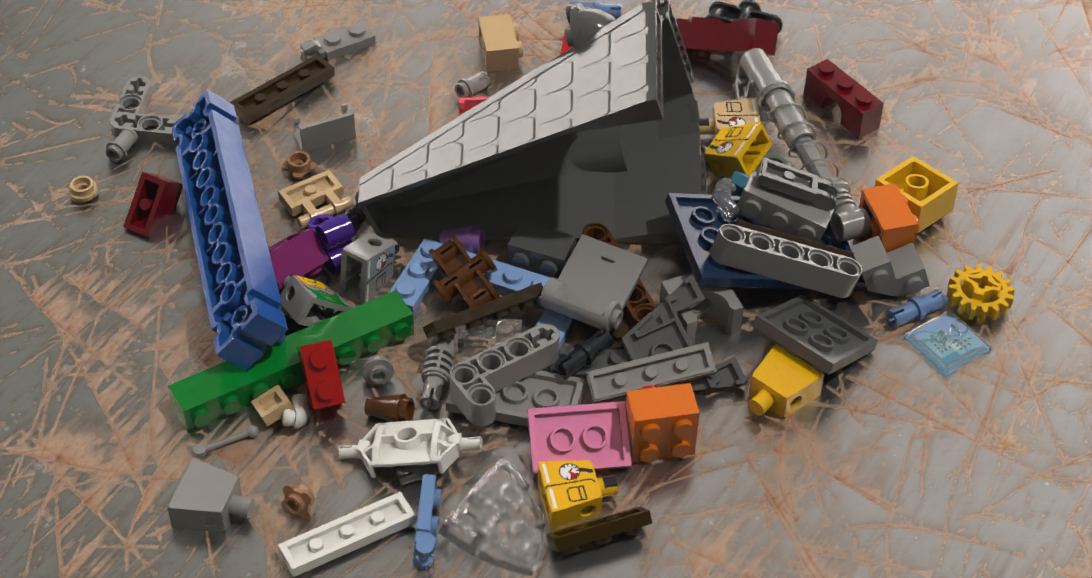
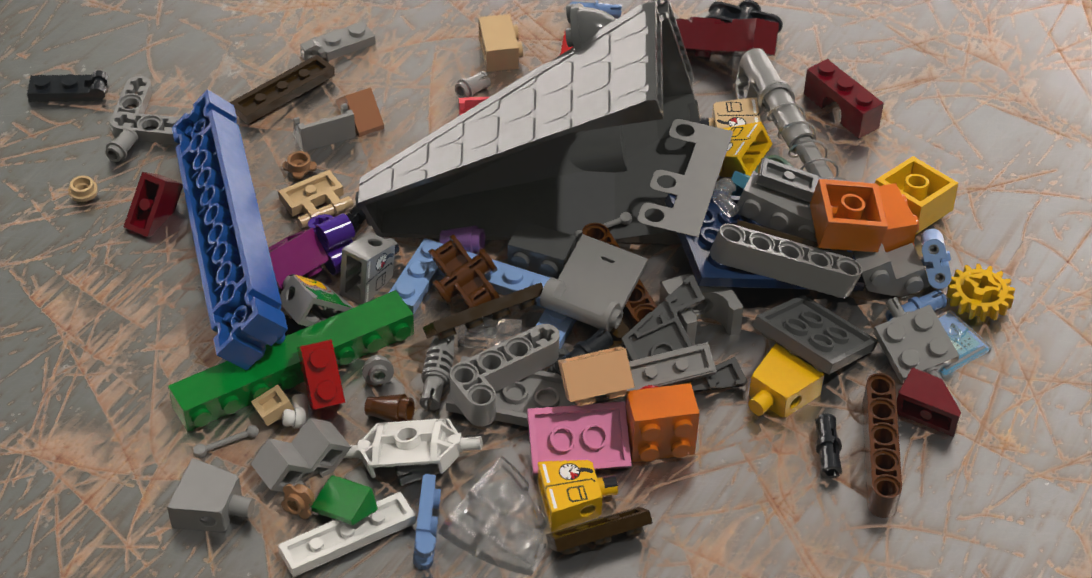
none -> black plate [27,70,108,102]
none -> light grey brick [251,418,351,492]
none -> green slope [311,475,378,525]
none -> nougat slope [336,87,384,137]
none -> light nougat brick [558,346,635,406]
none -> light grey hinge [574,212,632,241]
none -> light grey piece [637,119,733,237]
none -> orange brick [810,179,888,253]
none -> black pin [815,413,842,479]
none -> reddish brown beam [862,373,902,518]
none -> light grey plate [873,297,959,386]
none -> dark red slope [897,367,961,437]
none -> light blue piece [921,229,951,289]

